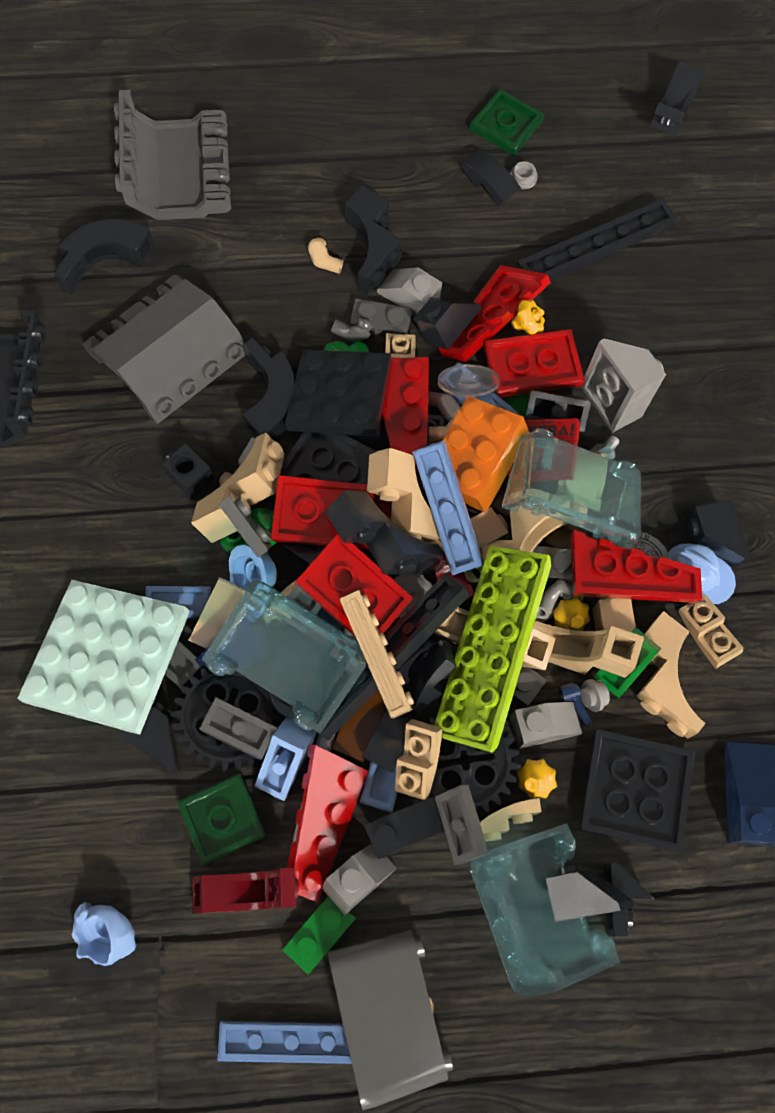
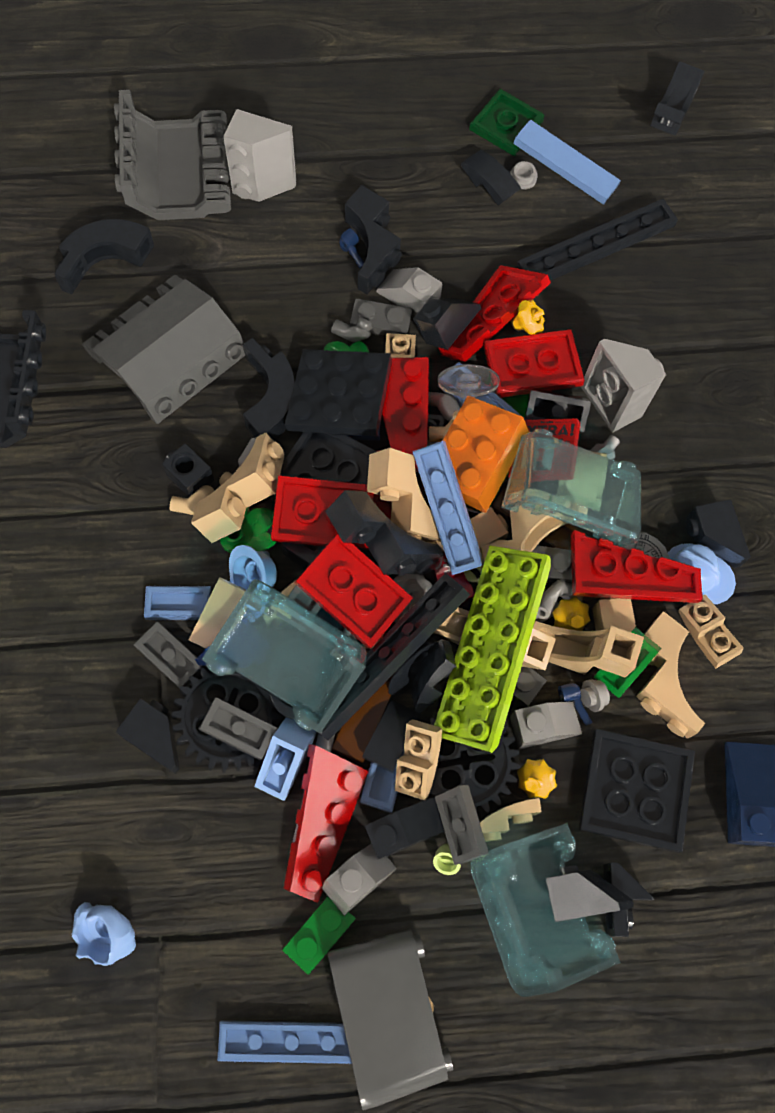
light aqua plate [17,580,190,735] -> none
dark green tile [177,773,267,867] -> none
dark red arch [192,868,299,914] -> none
dark grey plate [218,493,272,558] -> none
tan arm [308,237,343,274] -> none
tan piece [340,590,414,718] -> none
none -> tan arm [170,485,215,515]
none -> light grey slope [223,109,296,202]
none -> dark blue hand [339,228,364,269]
none -> yellowish green hinge [433,843,461,875]
none -> medium blue tile [513,120,621,205]

